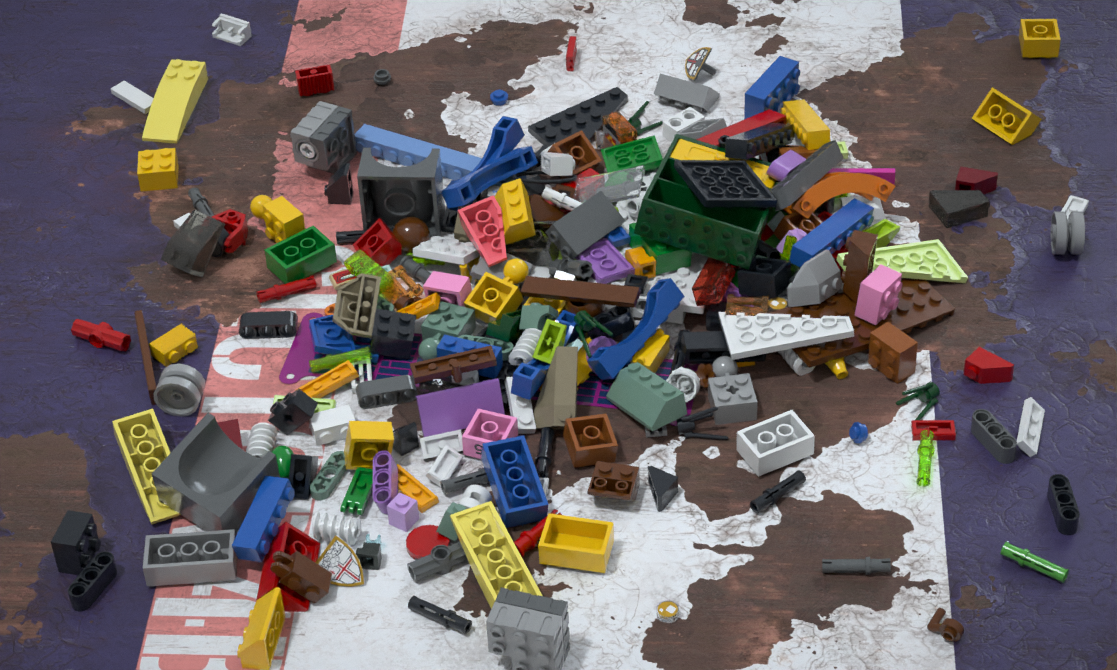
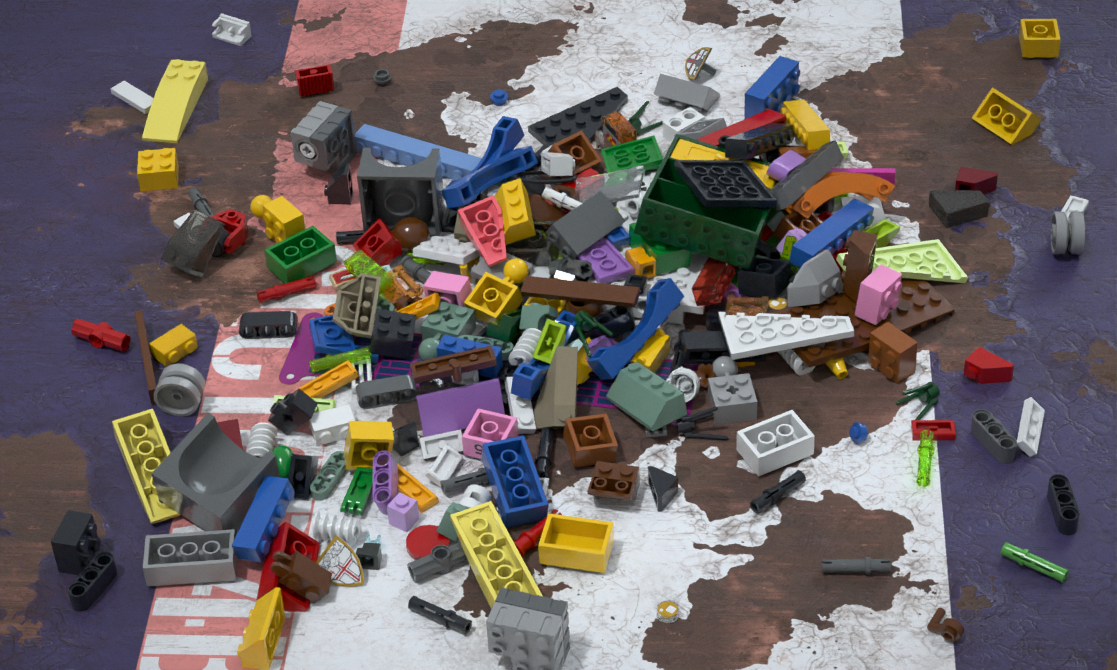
red tile [566,36,577,71] -> none

